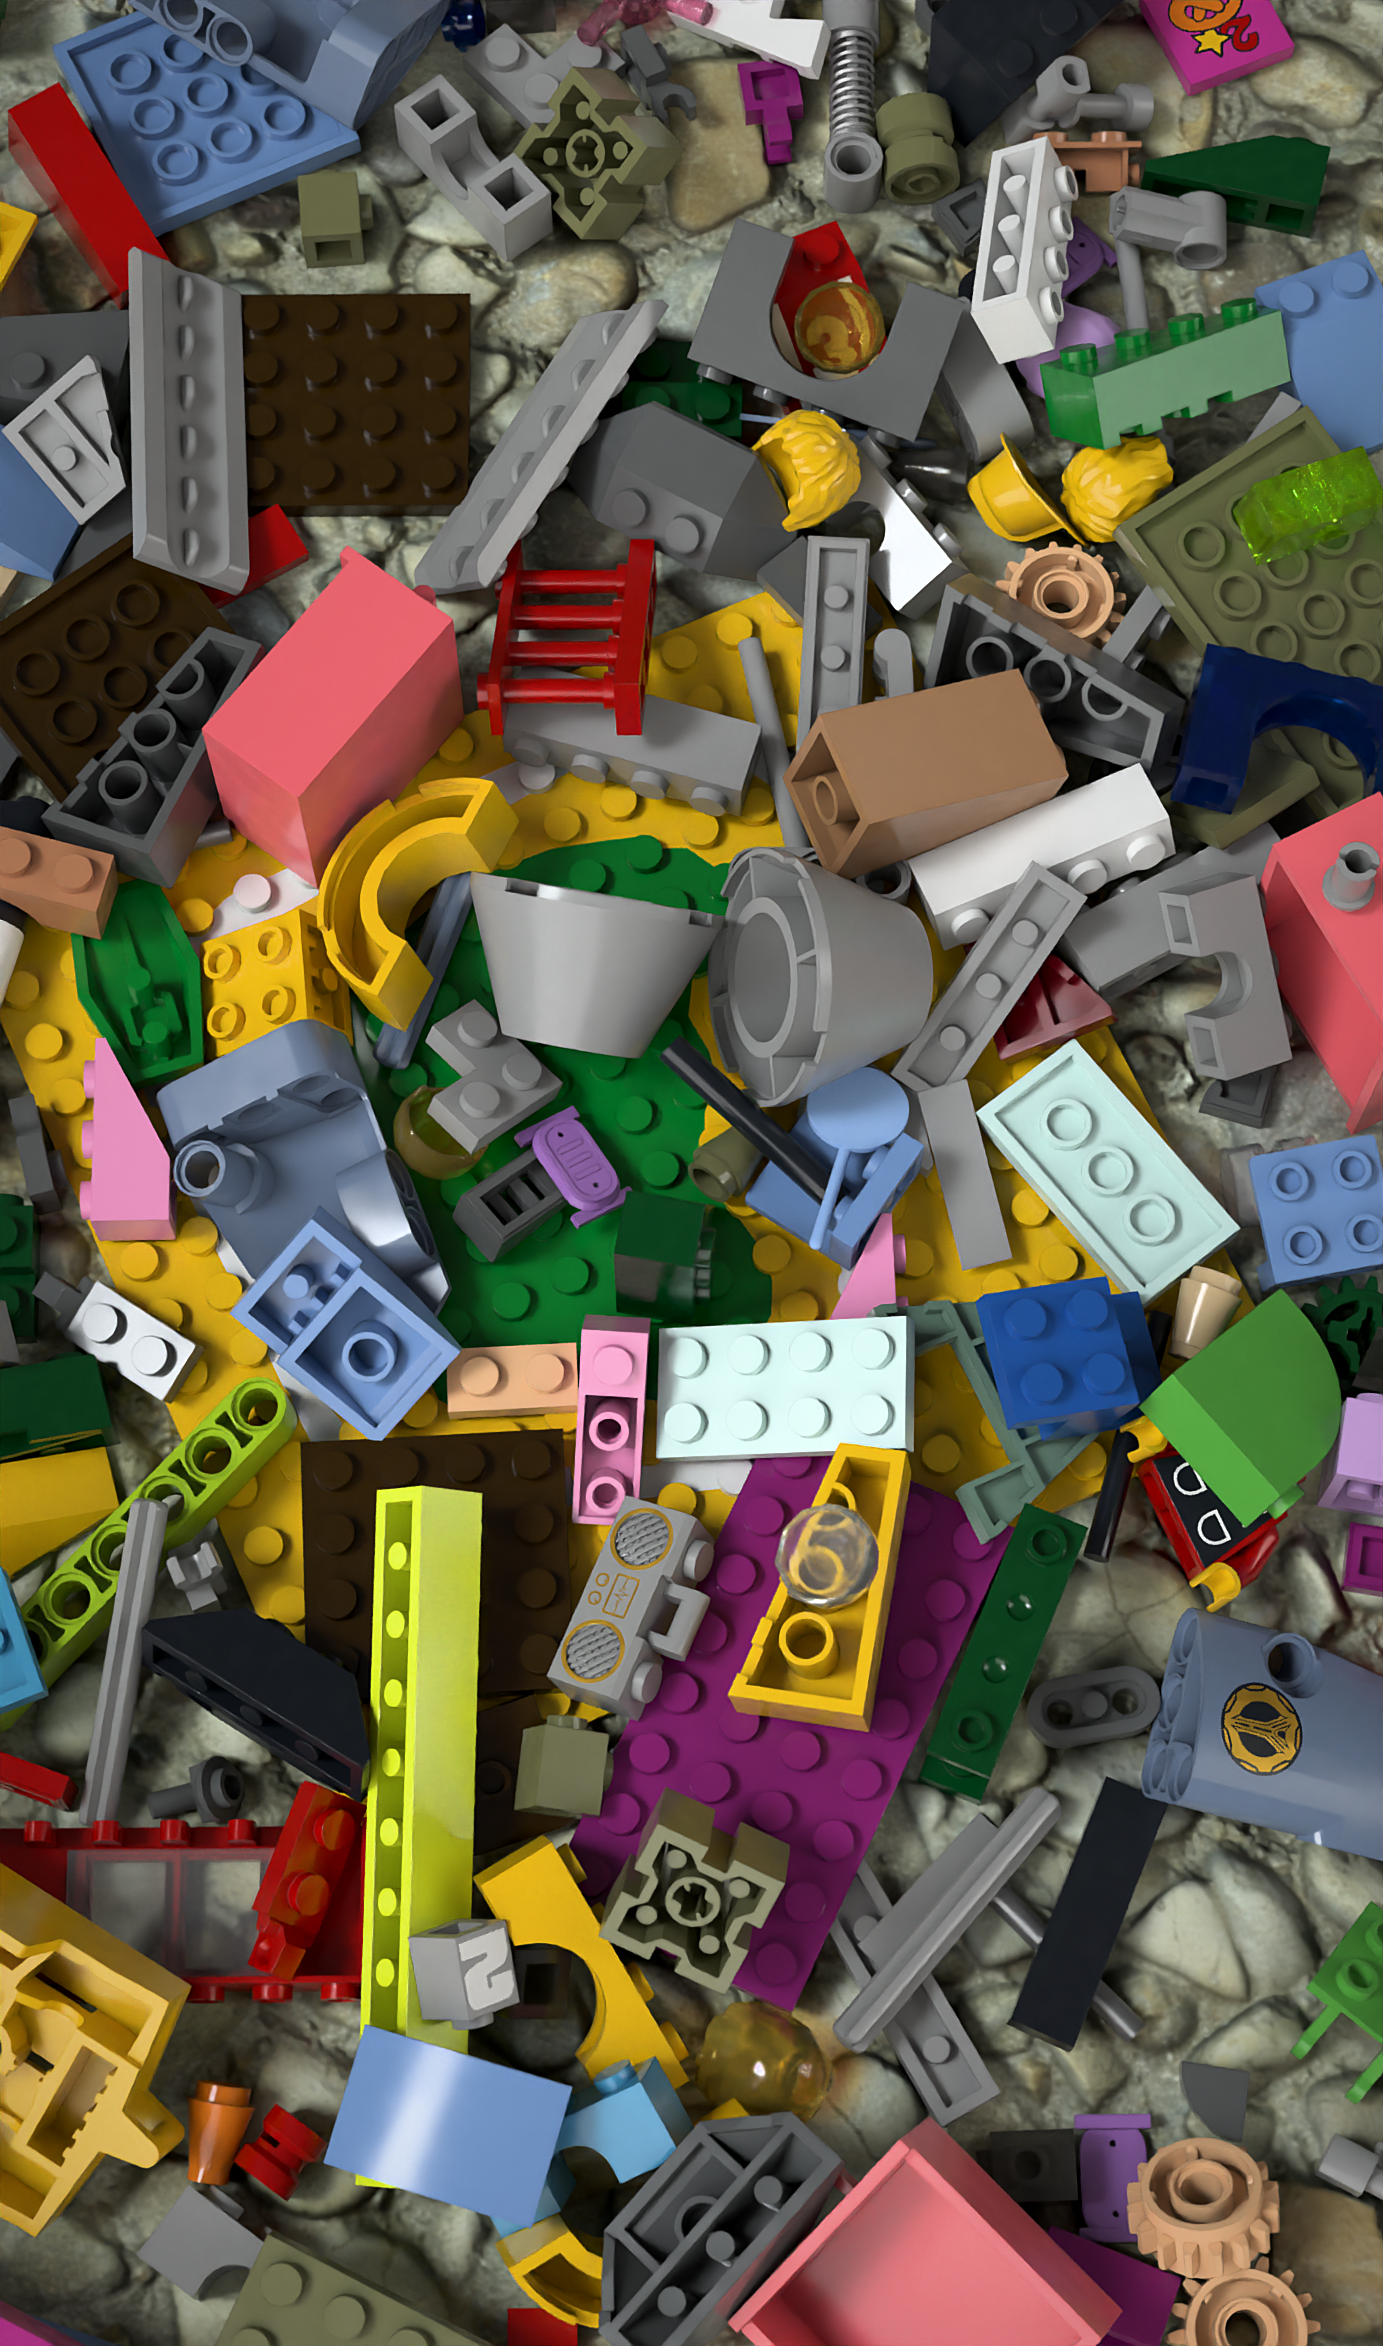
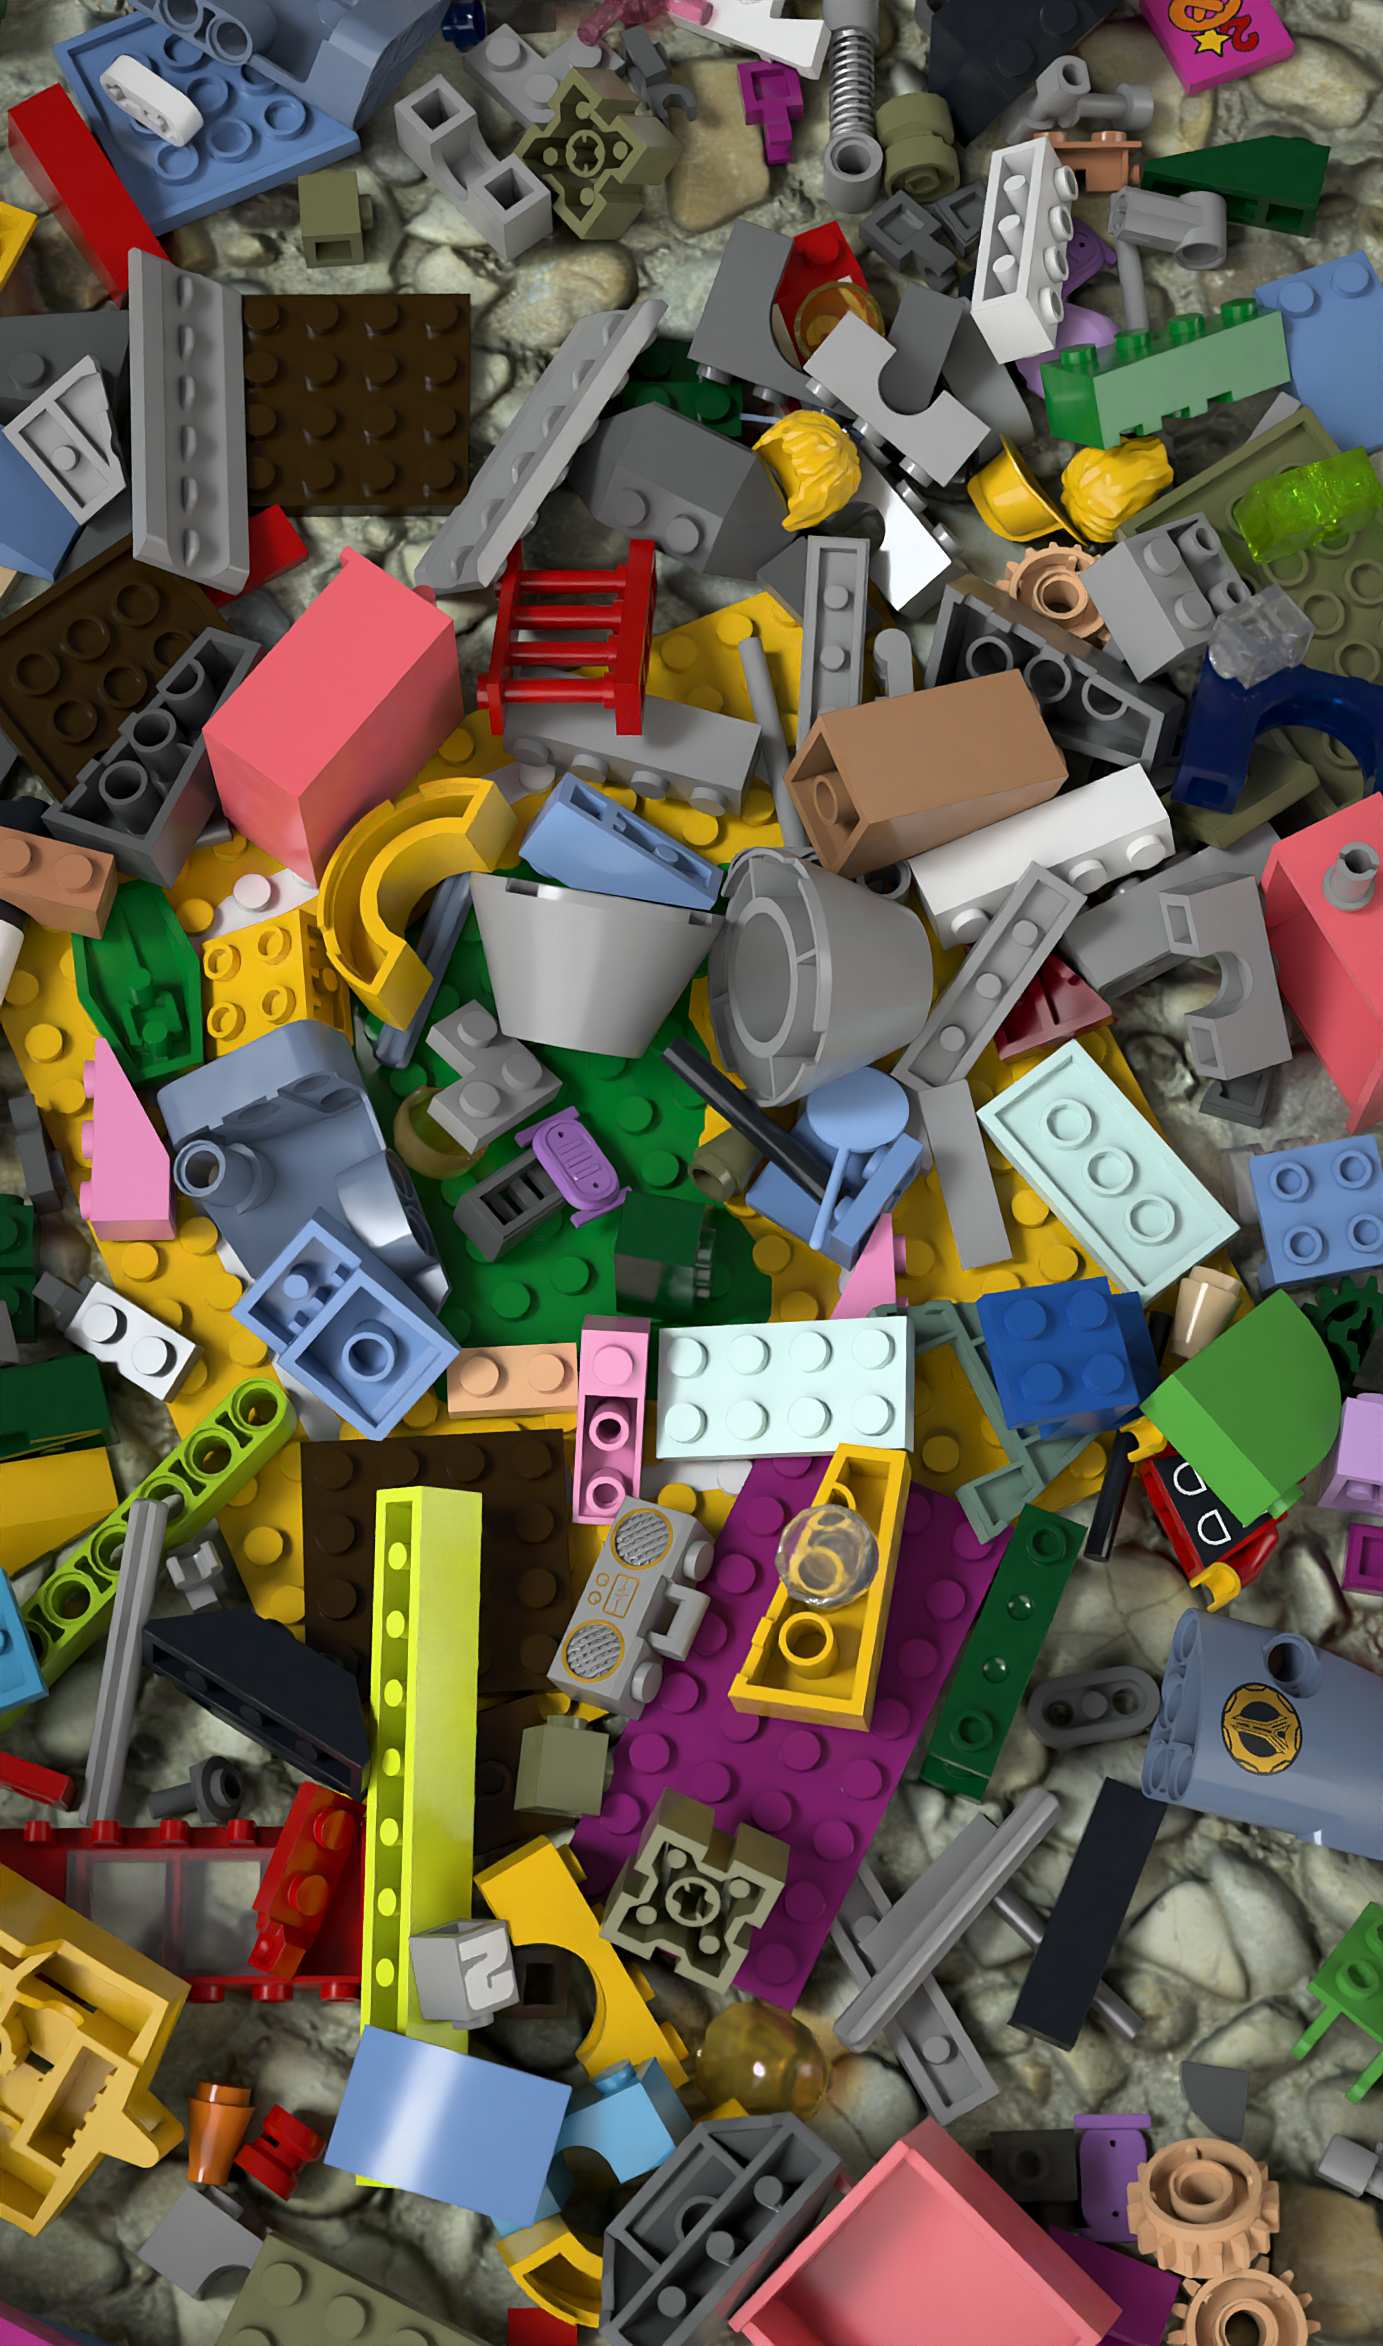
none -> white beam [100,55,203,147]
none -> light blue slope [518,771,724,910]
none -> light grey arch [803,310,992,488]
none -> dark grey plate [859,189,958,293]
none -> light grey slope [1078,511,1263,683]
none -> clear brick [1207,582,1316,690]

